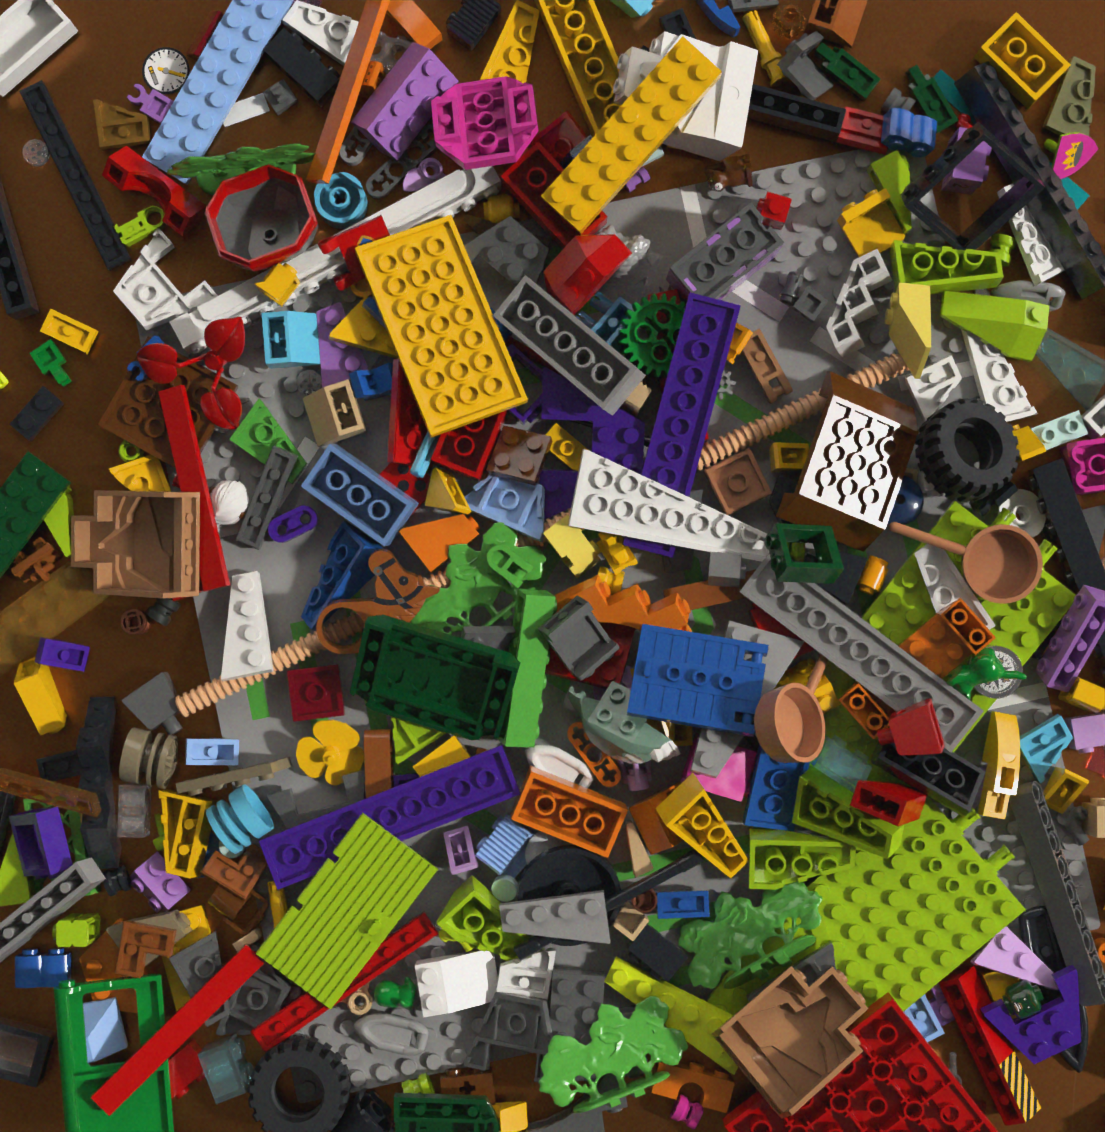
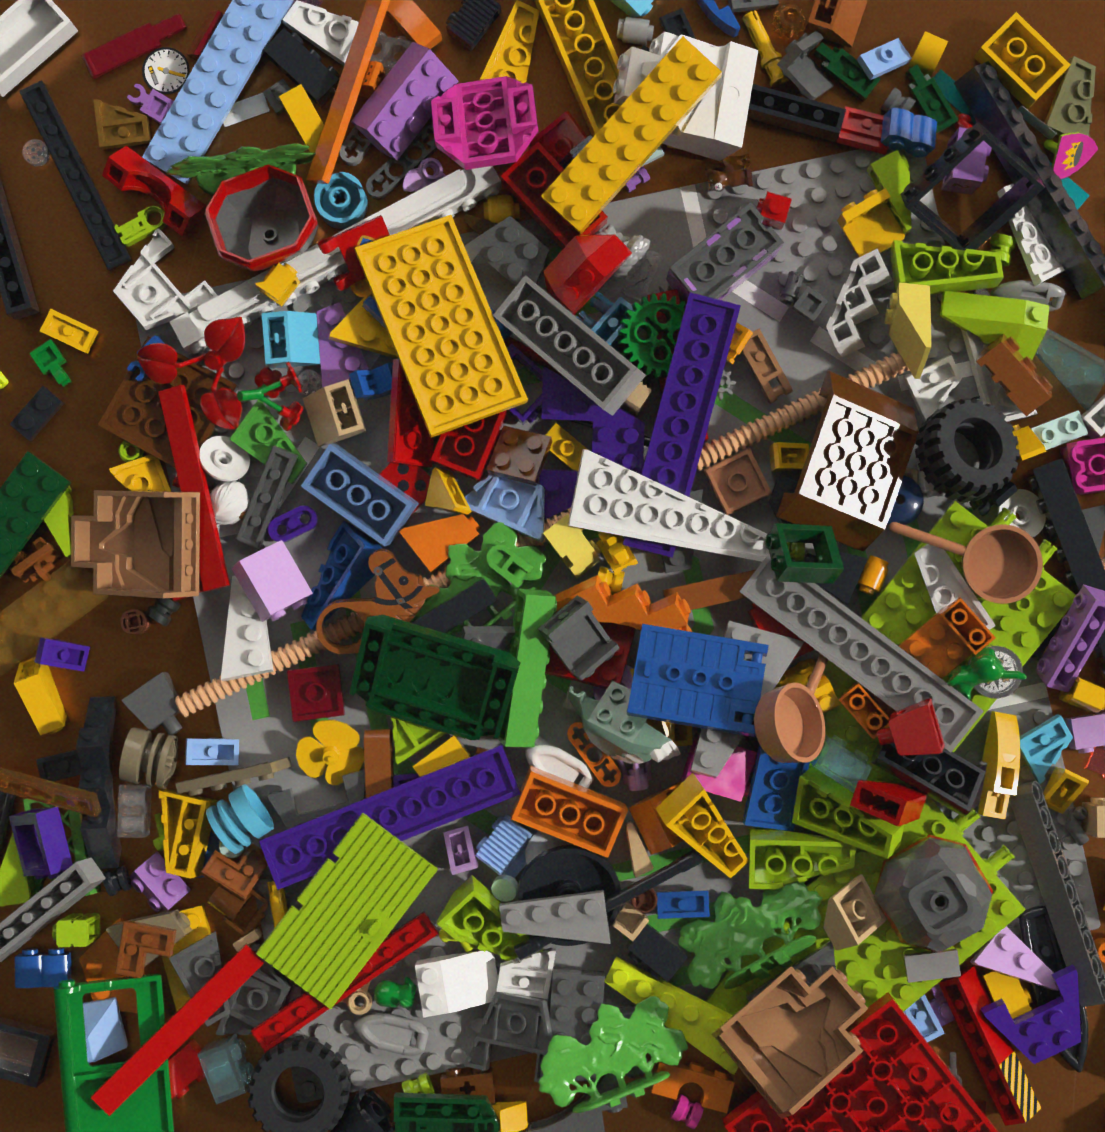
medium azure axle [410,431,441,478] -> none
dark grey brick [708,552,746,588] -> none
dark green head [1002,979,1044,1019] -> none
none -> dark red piece [81,14,187,79]
none -> white dish [200,436,250,481]
none -> lavender brick [231,540,313,622]
none -> red plant [237,361,303,431]
none -> yellow slope [279,84,324,153]
none -> black brick [411,578,498,633]
none -> light grey brick [617,17,654,46]
none -> tan slope [823,874,887,951]
none -> light blue plate [857,38,912,80]
none -> dark grey rock [874,834,993,952]
none -> light grey tile [904,948,961,983]
none -> yellow brick [908,31,948,76]
none -> dark orange wedge [976,334,1053,416]
none -> white sticker [1018,106,1056,140]

